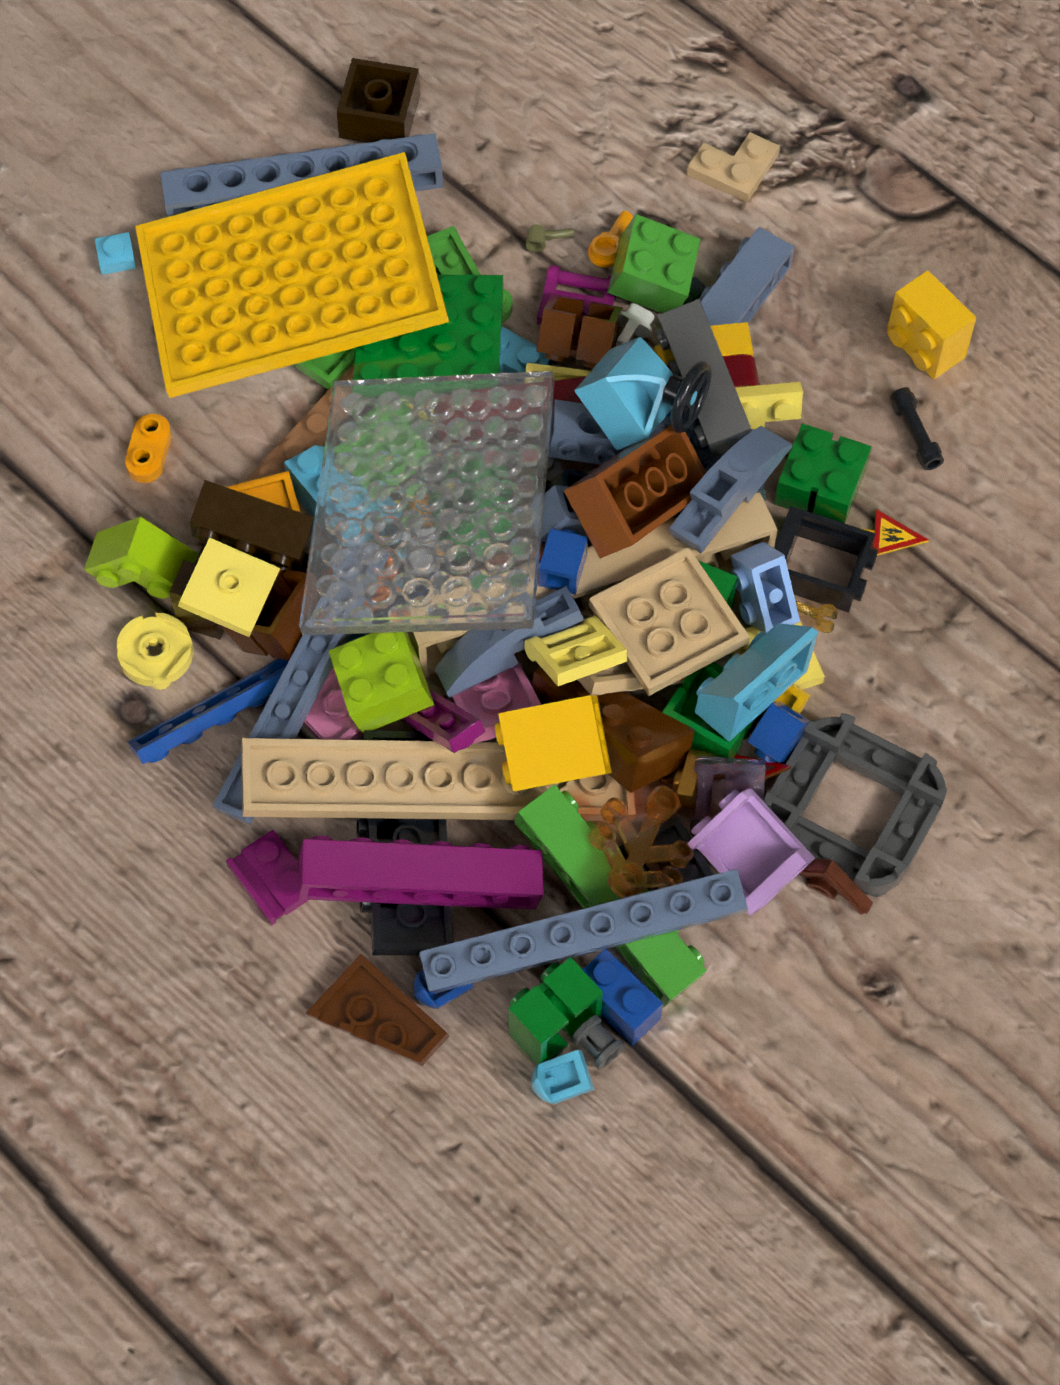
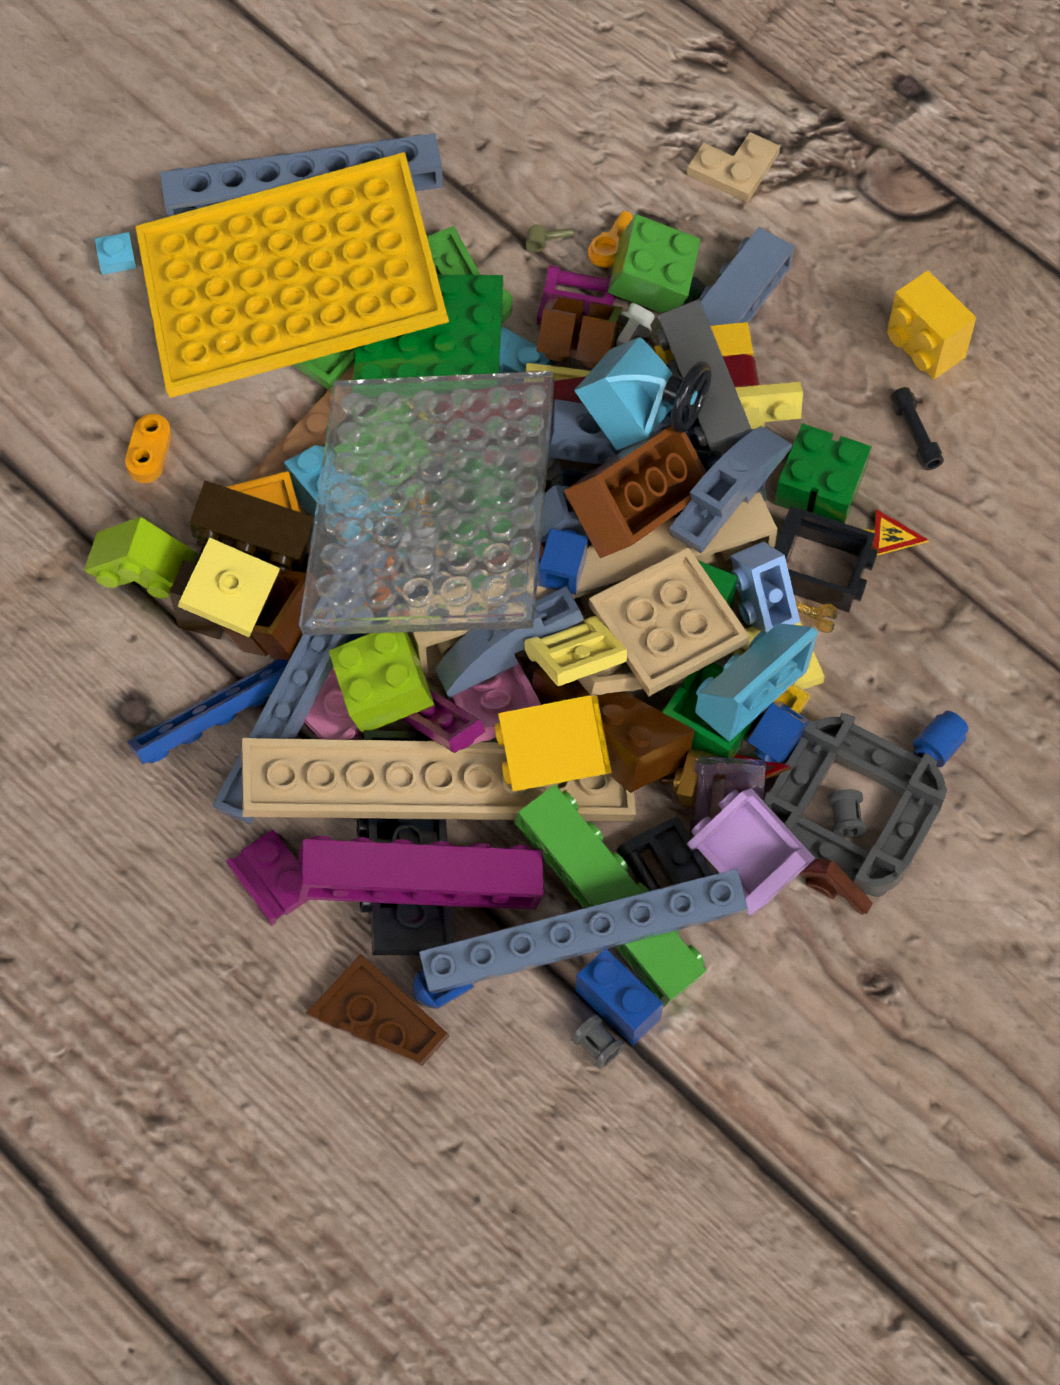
light yellow plate [117,613,194,690] -> none
dark brown brick [337,58,420,143] -> none
green piece [508,957,603,1065] -> none
medium azure plate [531,1050,595,1104] -> none
clear orange plant [589,786,694,898] -> none
none -> dark grey bush [828,789,866,838]
none -> blue brick [913,711,969,767]

